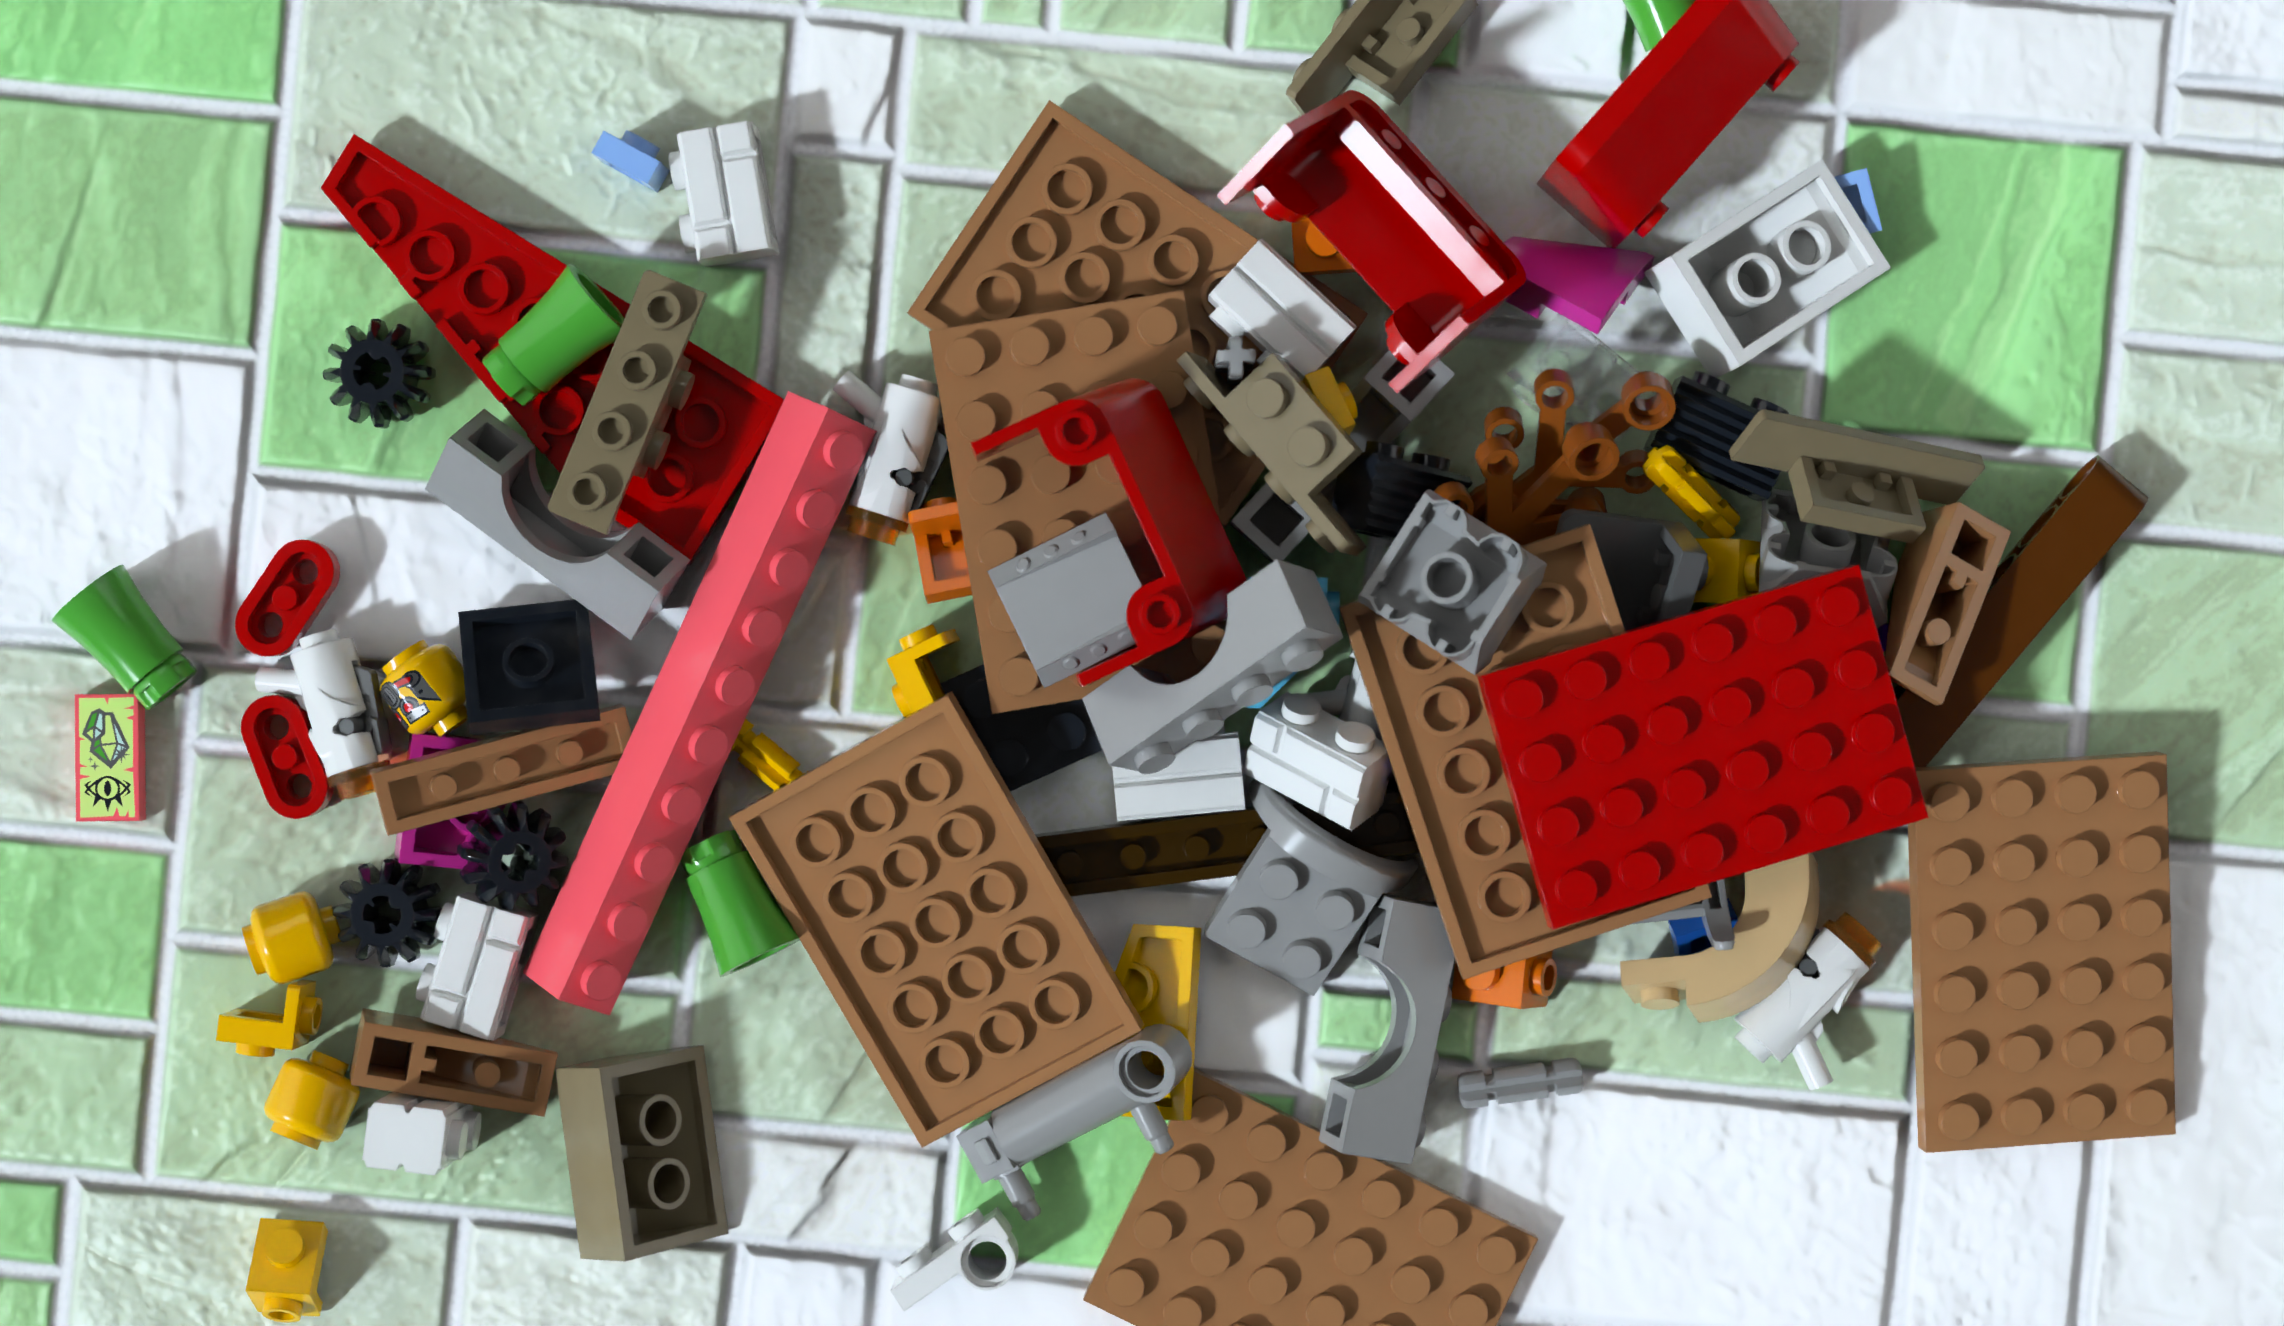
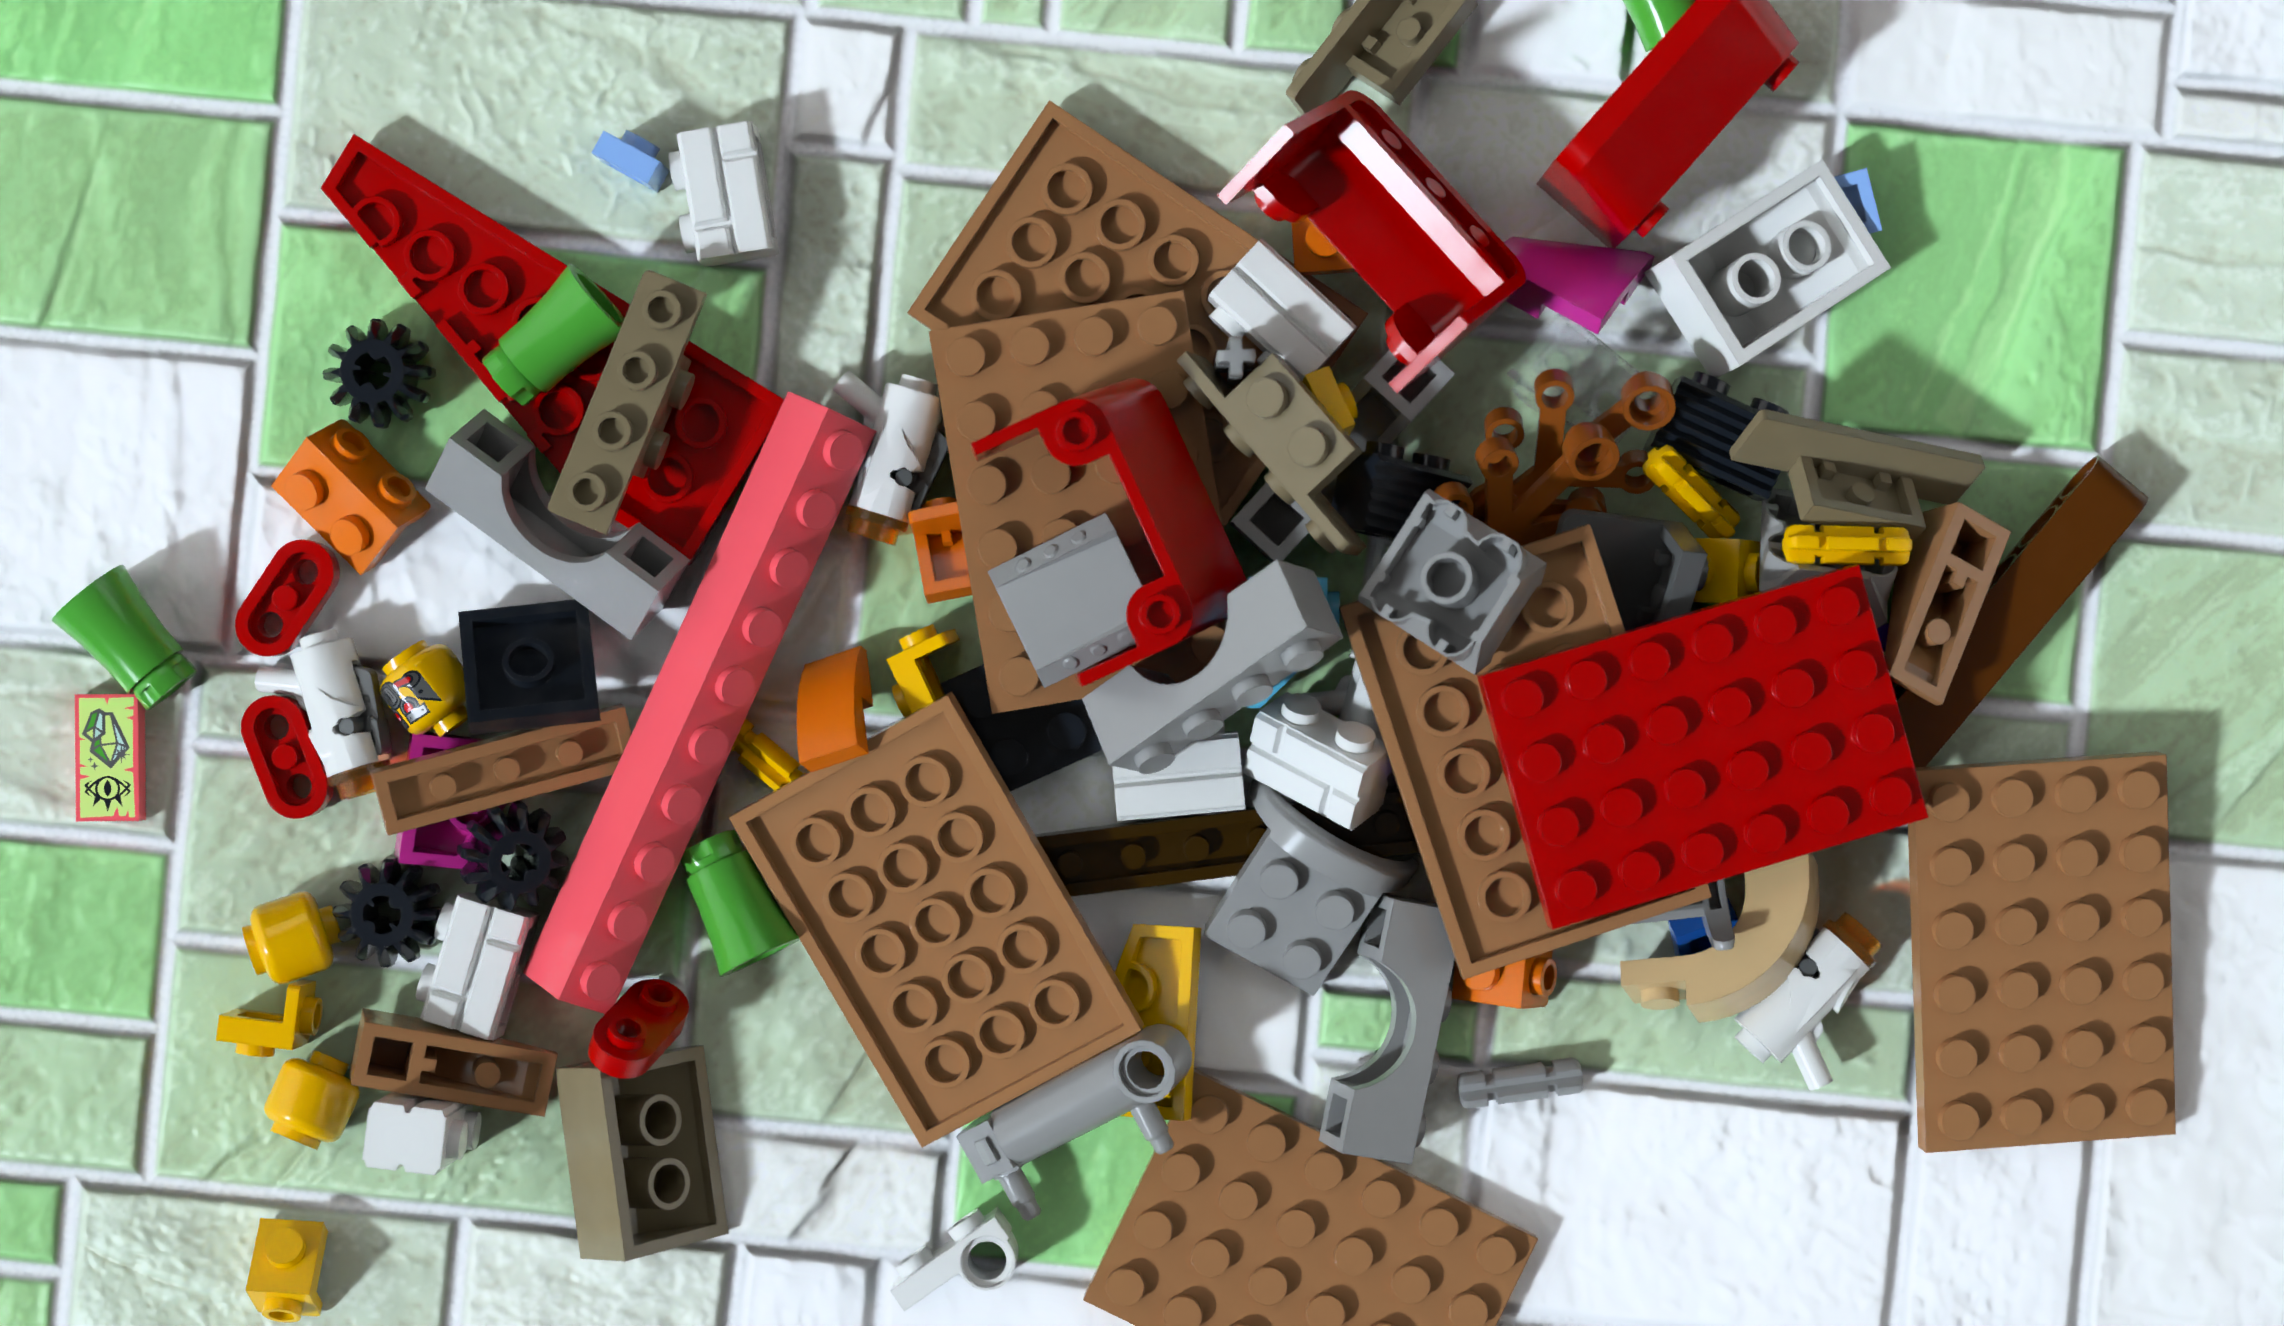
none -> orange bracket [271,419,431,575]
none -> red plate [588,979,689,1079]
none -> orange slope [797,646,873,772]
none -> yellow axle [1782,524,1912,566]

